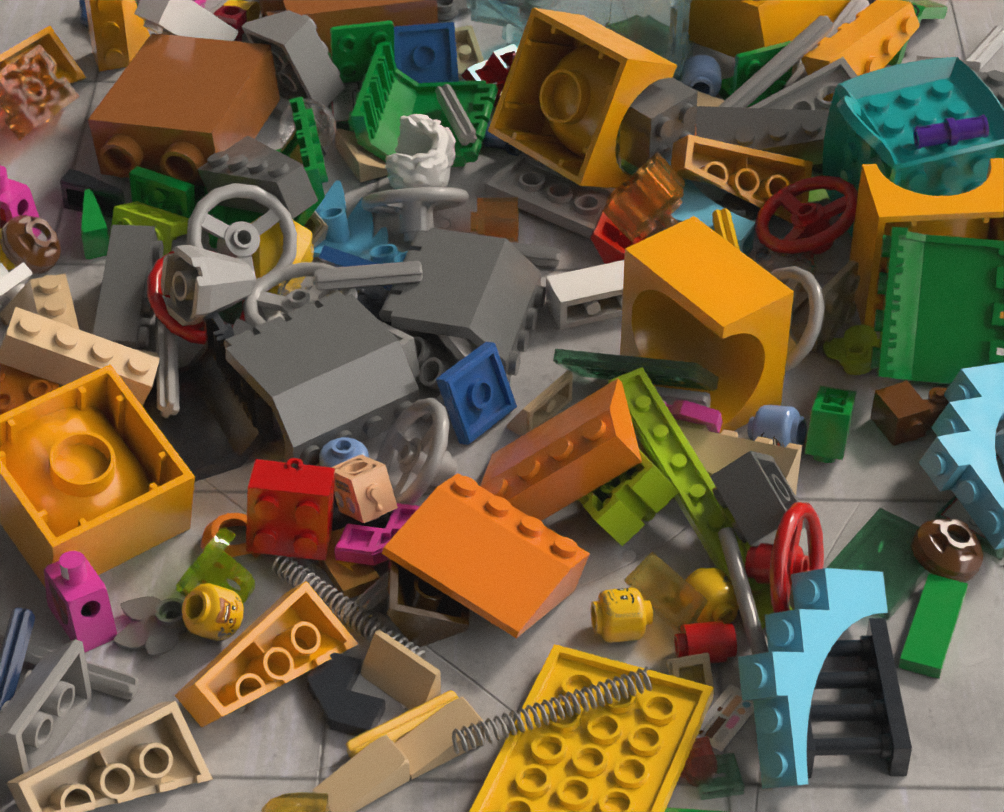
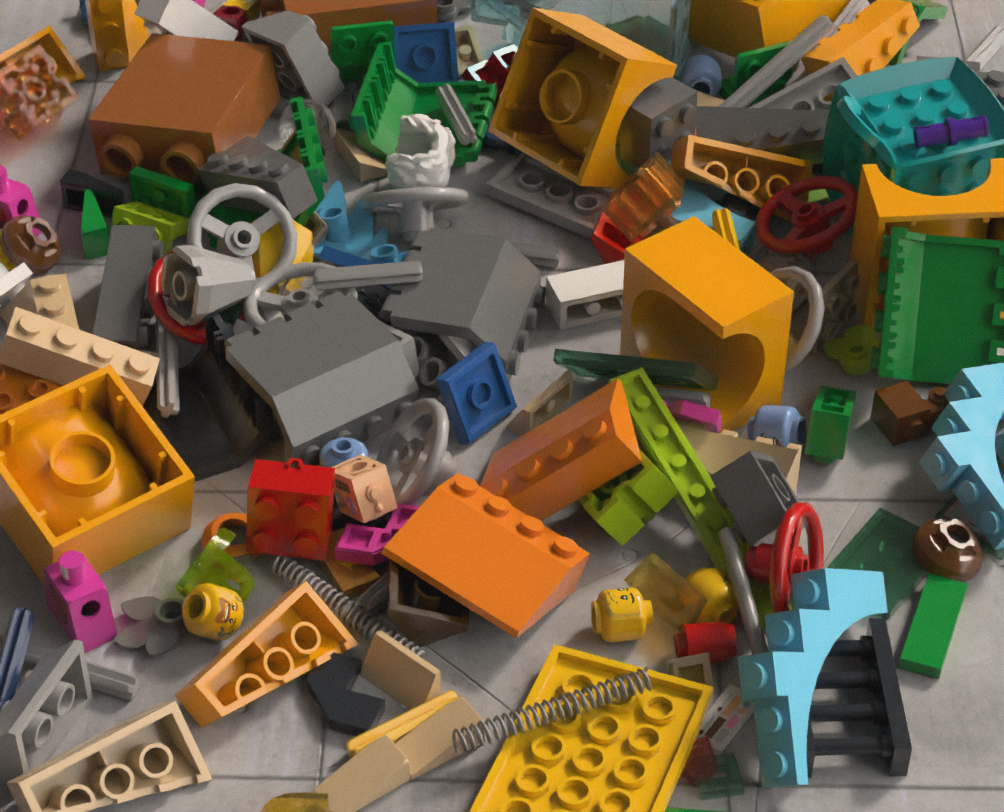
clear orange brick [470,197,519,243] -> none

